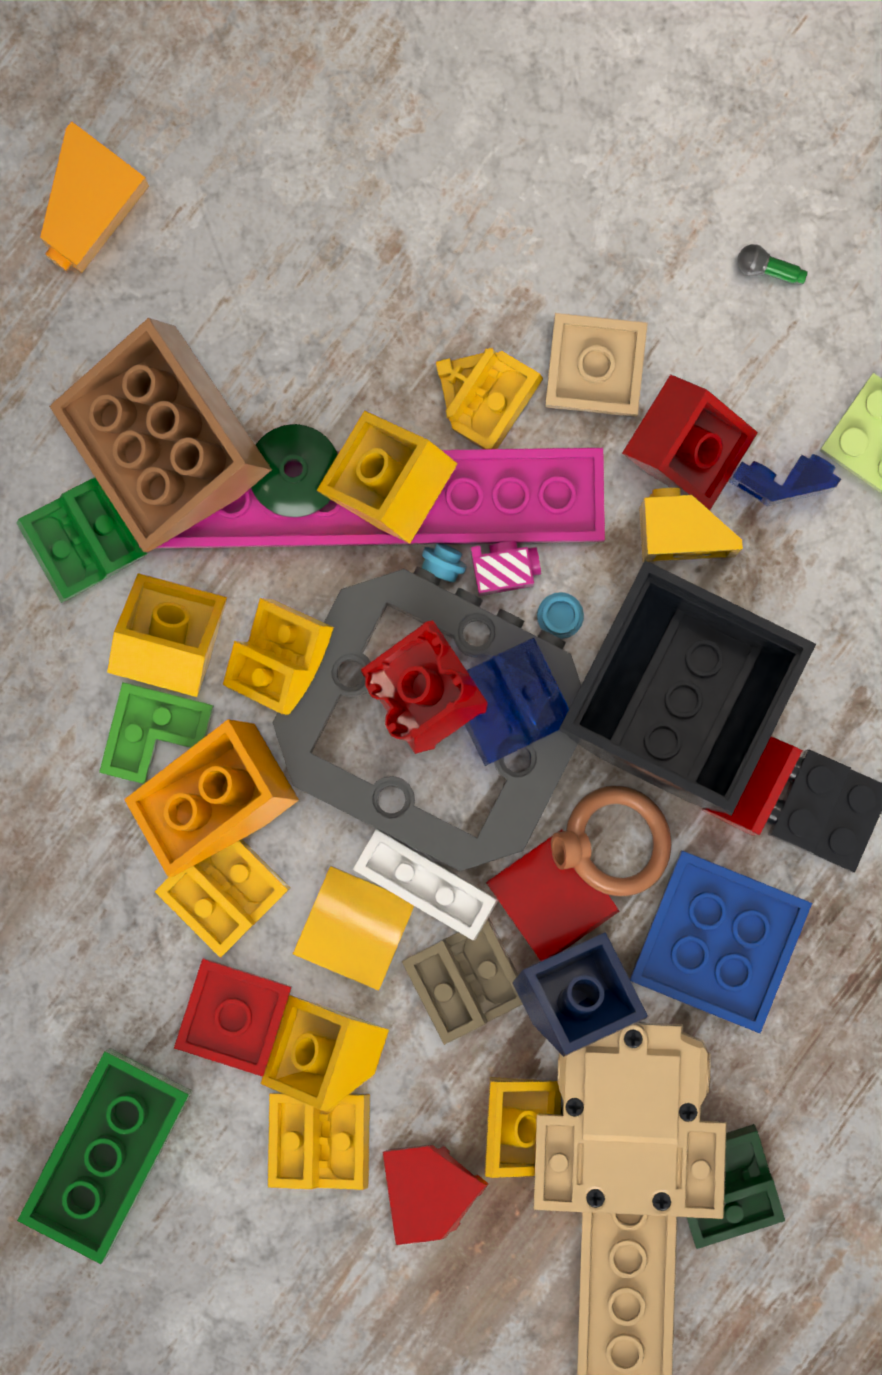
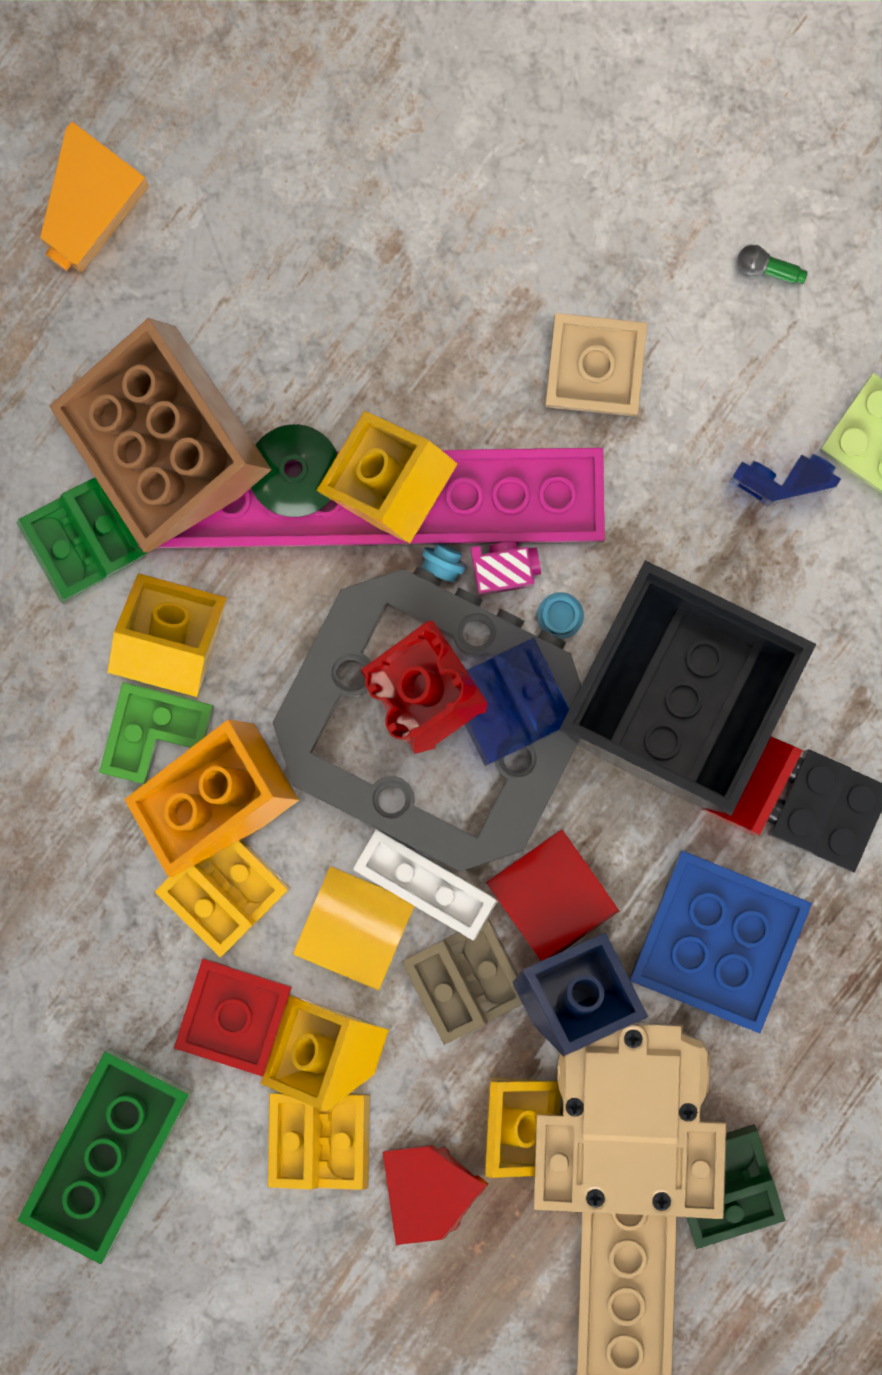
yellow slope [223,598,334,715] -> none
yellow slope [436,347,543,449] -> none
nougat piece [551,786,672,896] -> none
red slope [622,374,758,511] -> none
yellow slope [639,488,743,562] -> none

